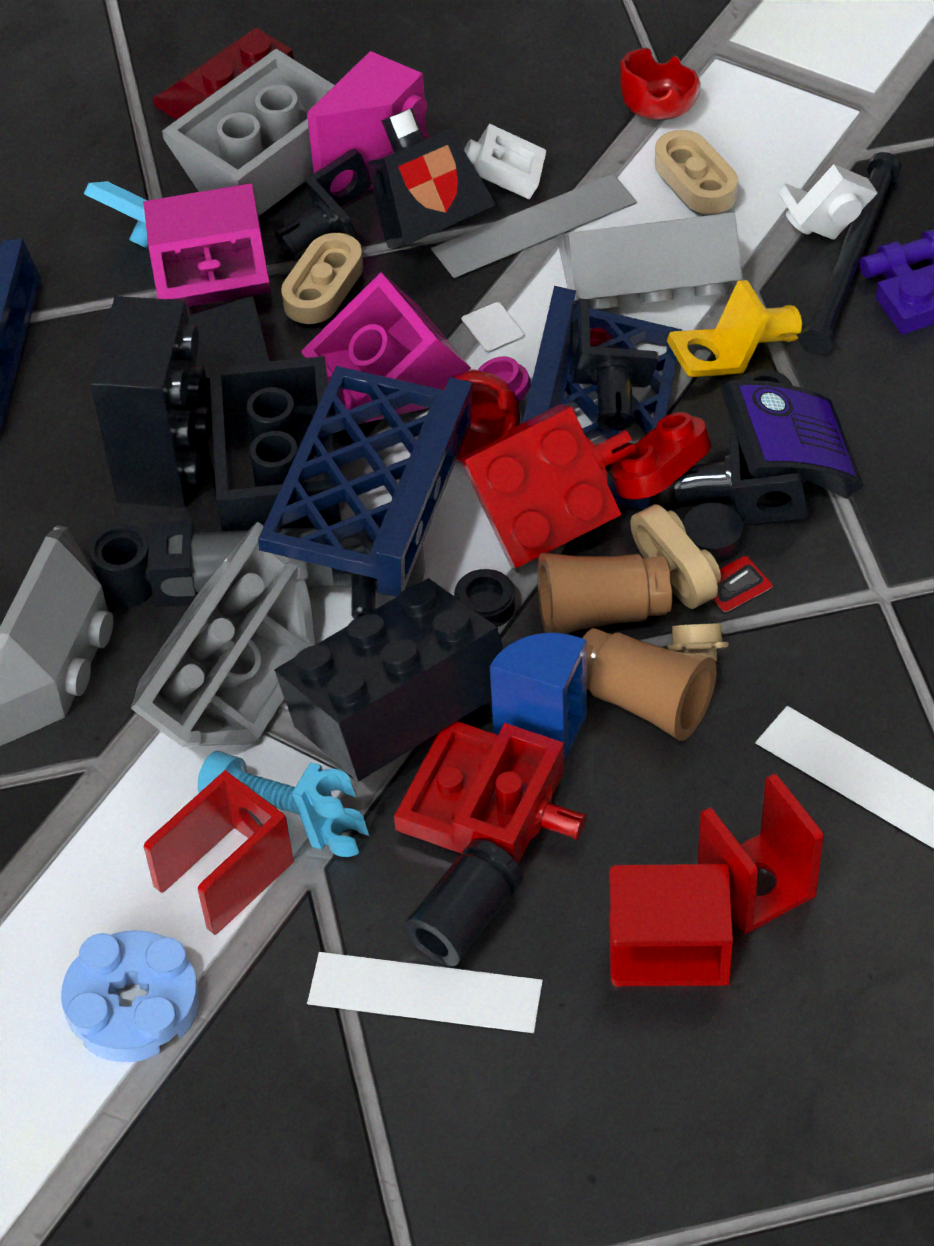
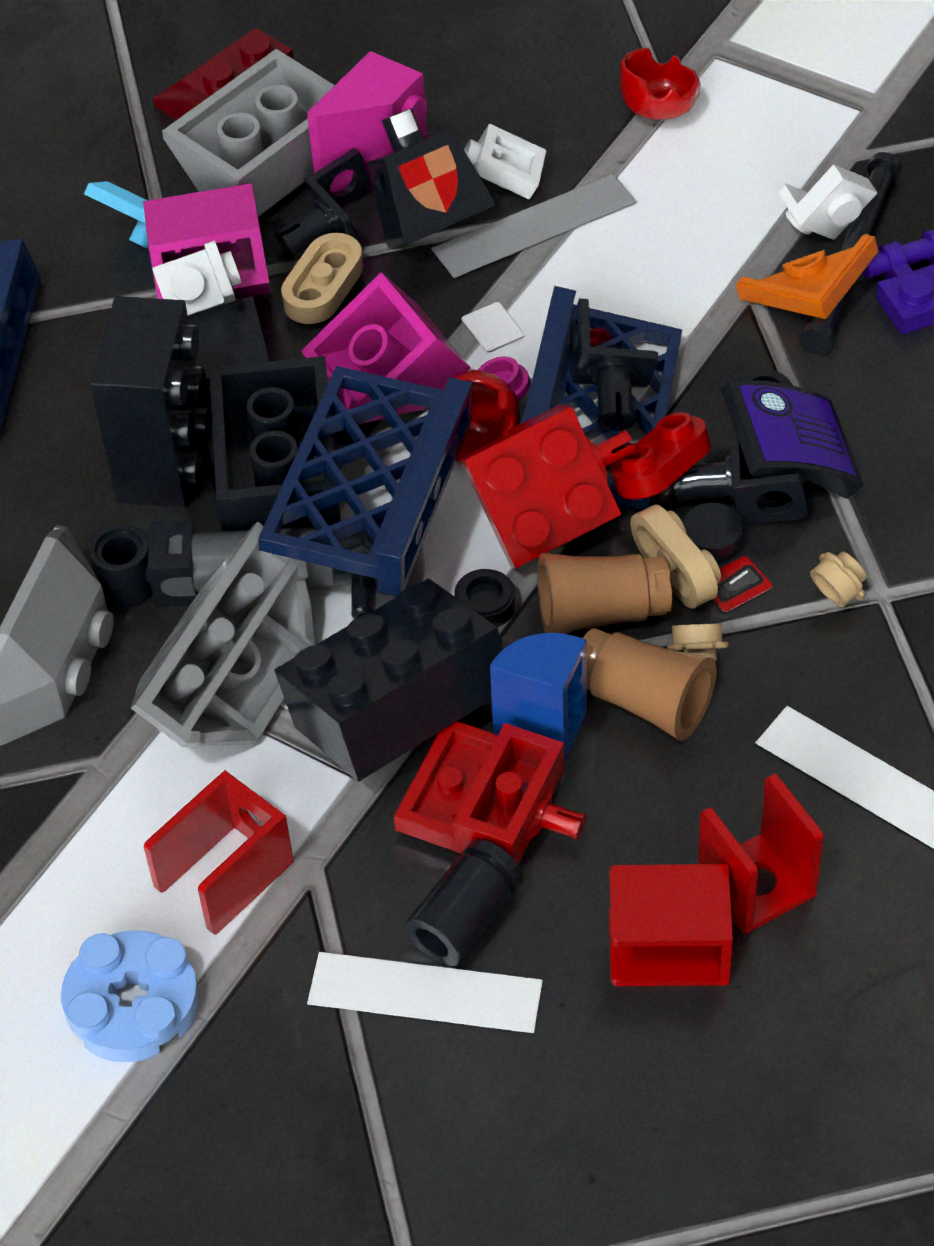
medium azure bar [198,751,369,857] -> none
light grey slope [557,212,743,309] -> none
tan plate [655,130,738,214] -> none
yellow bracket [667,280,802,377] -> none
none -> white bracket [152,240,242,316]
none -> orange tile [735,234,879,319]
none -> tan plate [810,551,867,608]

